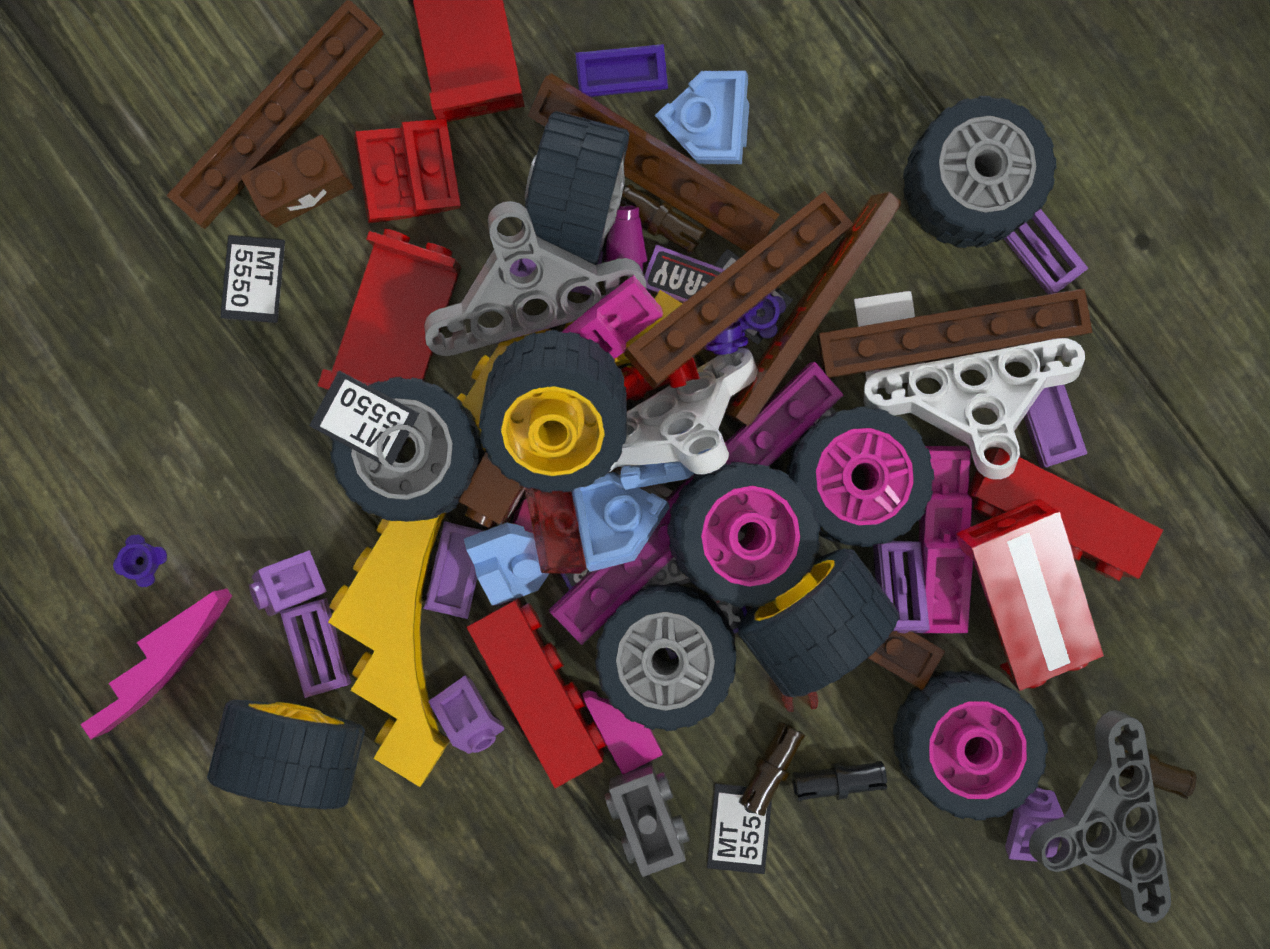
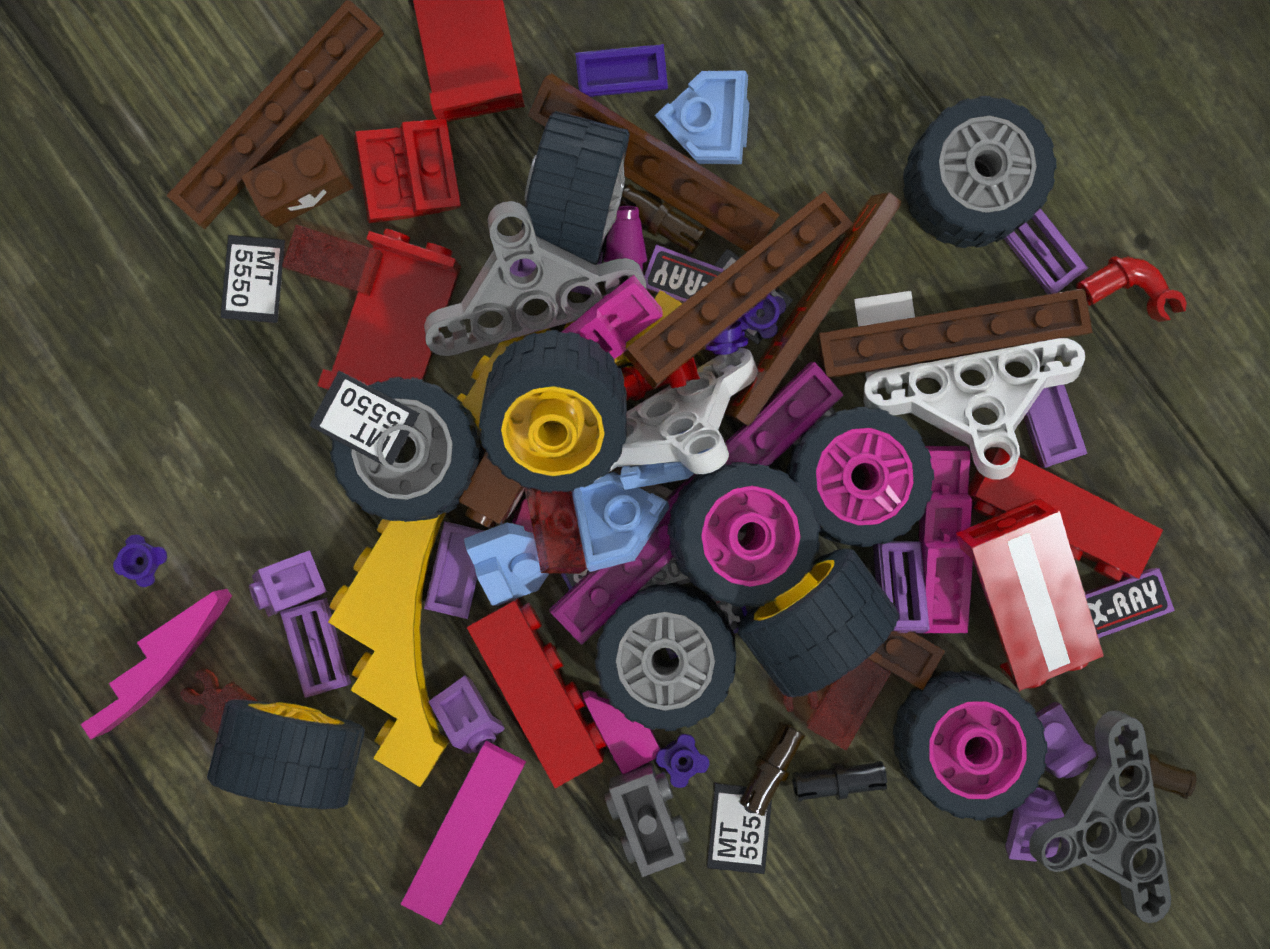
none -> clear red plate [180,669,257,734]
none -> clear red plate [282,224,383,296]
none -> dark pink slope [401,741,526,925]
none -> dark purple plate [656,734,709,788]
none -> clear red plate [805,658,891,751]
none -> medium lavender bracket [1035,702,1097,778]
none -> red piece [1076,256,1187,322]
none -> tile [1084,568,1175,638]

